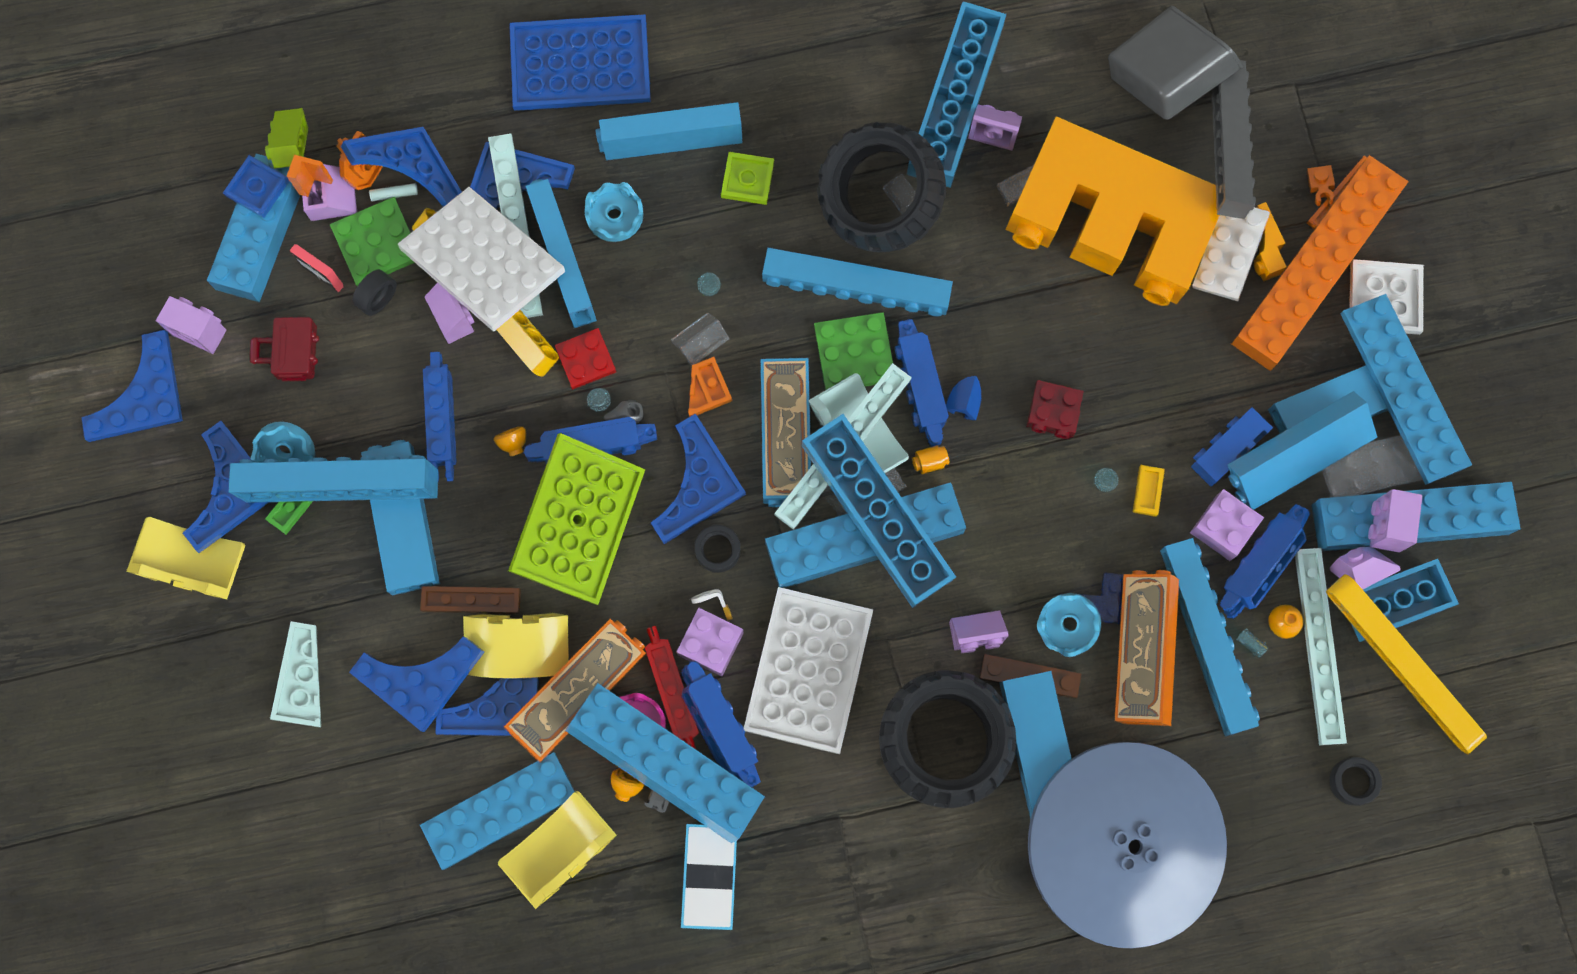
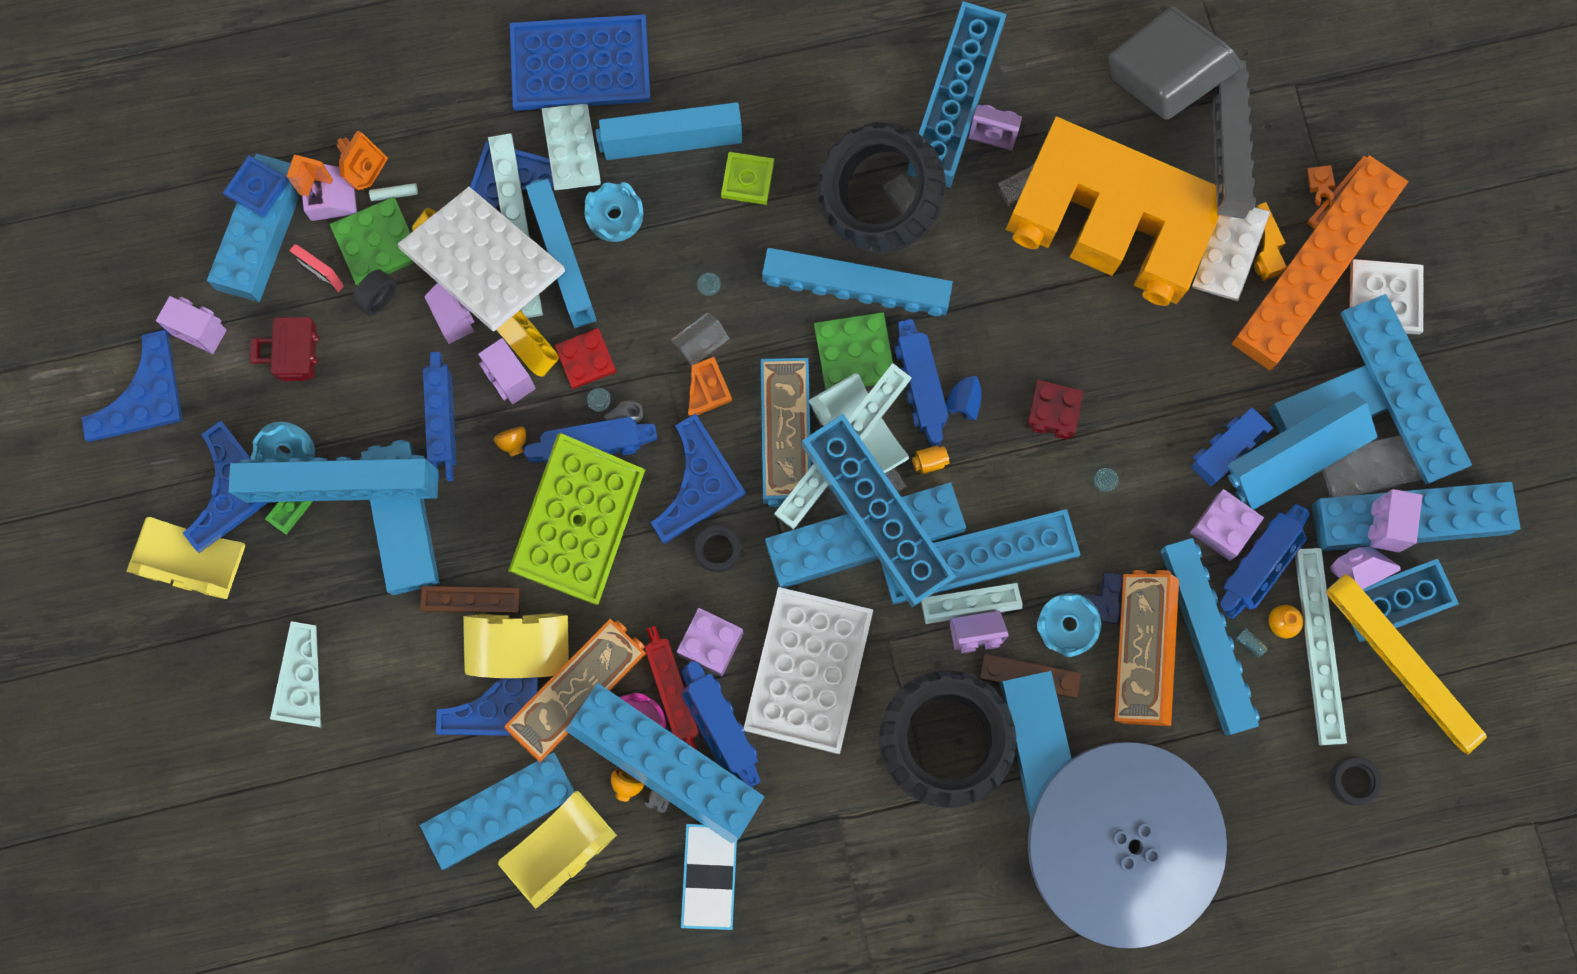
lime brick [265,108,308,169] -> none
blue plate [341,127,462,207] -> none
blue plate [349,636,485,732] -> none
white piece [691,589,733,621] -> none
yellow tile [1133,465,1165,517] -> none
none -> lavender brick [479,338,536,405]
none -> light aqua plate [542,104,601,190]
none -> dark azure plate [881,509,1080,605]
none -> light aqua plate [921,583,1022,624]

